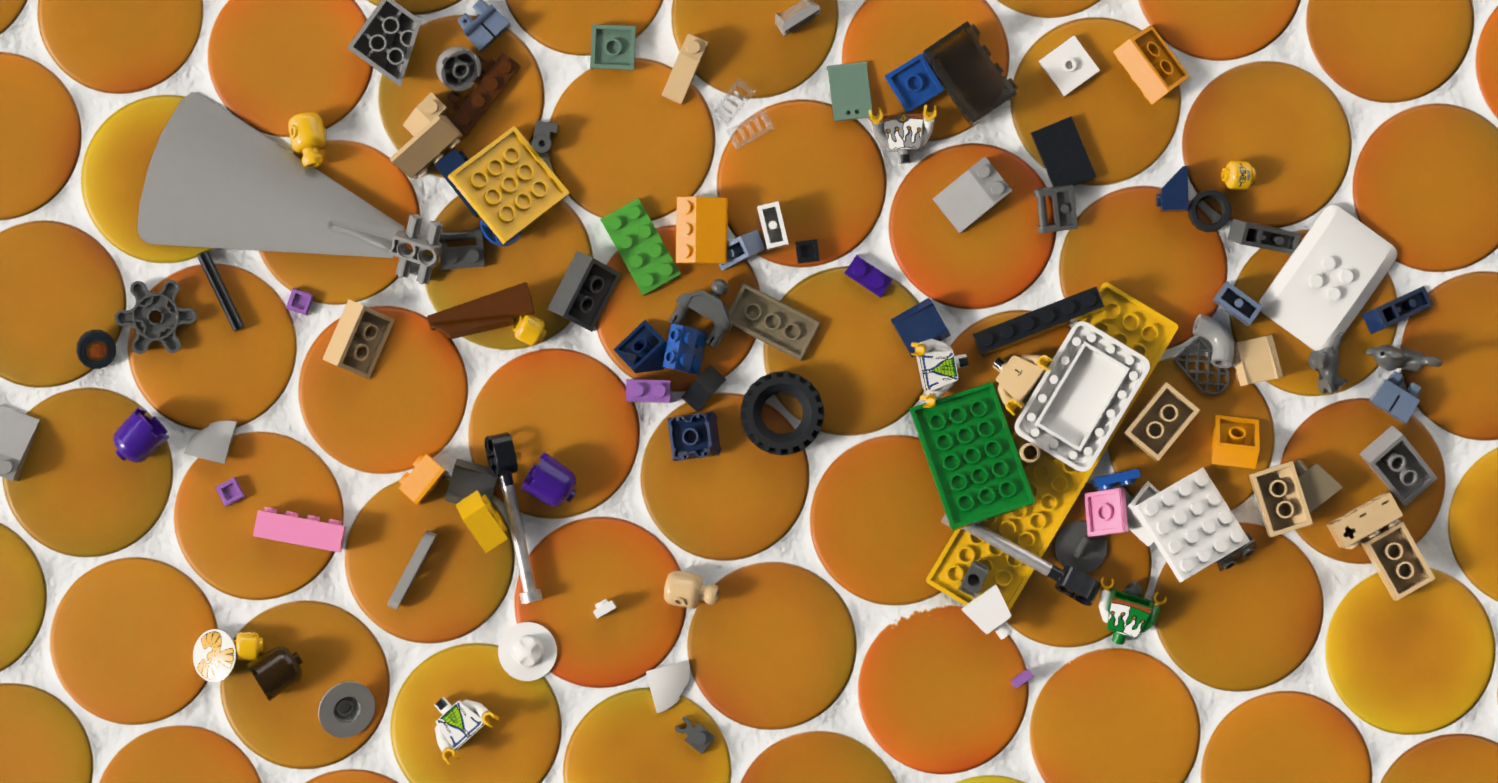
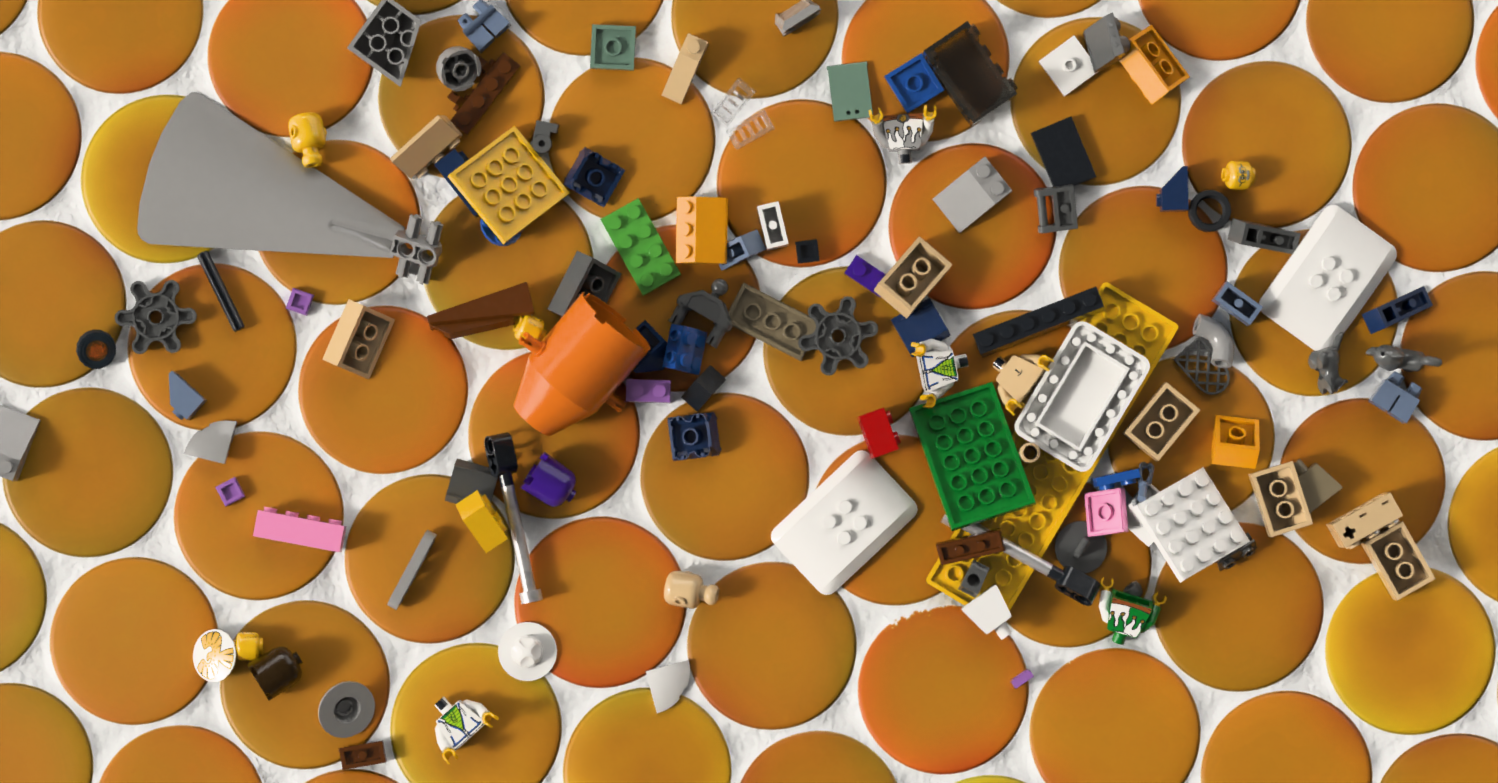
dark purple cylinder [113,407,170,463] -> none
light orange slope [399,454,448,505] -> none
tan slope [403,92,449,136] -> none
dark grey plate [439,227,485,270] -> none
white plate [593,599,617,619] -> none
dark grey plate [675,716,715,754] -> none
black tyre [740,371,824,455] -> none
tan slope [1233,335,1283,386] -> none
light grey slope [1359,425,1438,507] -> none
none -> sand blue slope [169,371,207,420]
none -> reddish brown plate [339,740,387,770]
none -> orange piece [513,292,651,436]
none -> dark blue slope [564,147,625,207]
none -> white wedge [771,450,918,595]
none -> dark grey plate [798,296,878,376]
none -> red brick [857,407,901,459]
none -> tan brick [873,236,953,319]
none -> reddish brown tile [936,528,1006,565]
none -> dark grey slope [1083,12,1130,73]
none -> sand blue piece [1137,462,1154,502]

